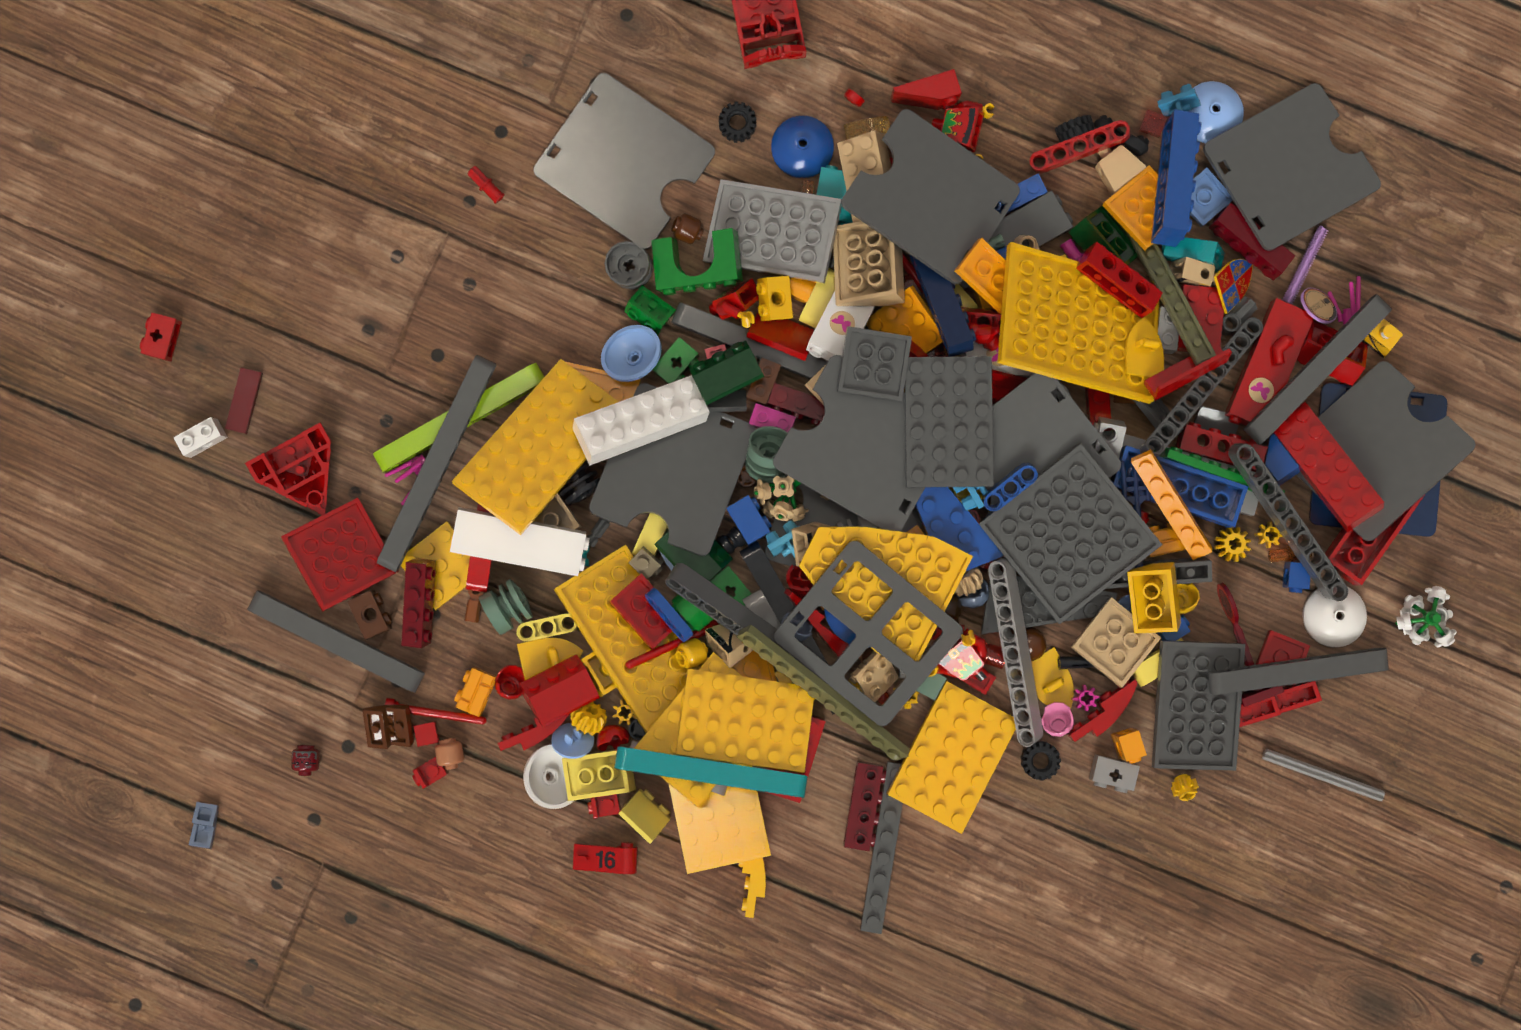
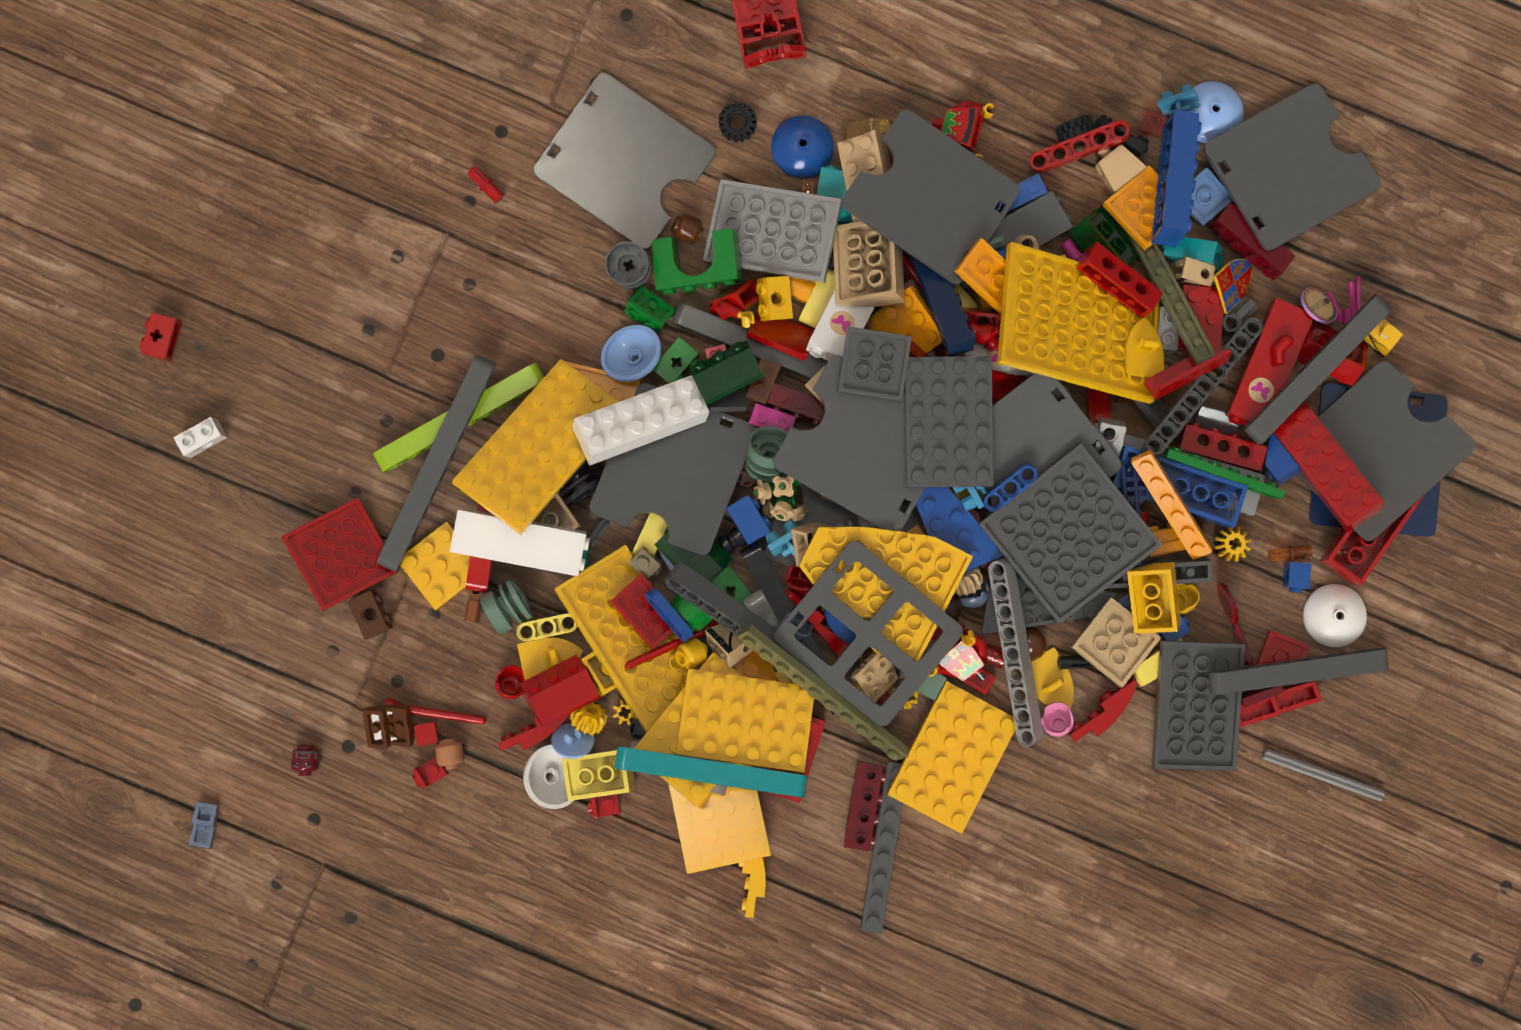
dark red tile [225,368,263,434] -> none
red wedge [245,422,331,515] -> none
dark grey beam [247,590,425,693] -> none
dark pink plant [385,454,425,505] -> none
dark red brick [401,558,436,648] -> none
light orange brick [454,667,496,717] -> none
red door [573,842,638,874] -> none
red hair [597,725,629,751] -> none
light yellow slope [619,788,671,844] -> none
red tile [844,88,865,107] -> none
red slope [890,69,962,111] -> none
black tyre [1021,741,1061,781] -> none
dark pink gear [1071,684,1099,711] -> none
light grey brick [1089,754,1140,793] -> none
light orange brick [1111,727,1147,764] -> none
yellow gear [1171,774,1199,801] -> none
dark grey beam [1228,443,1348,601] -> none
yellow gear [1255,522,1283,548] -> none
lavender axle [1282,226,1329,304] -> none
white plant [1395,586,1457,648] -> none

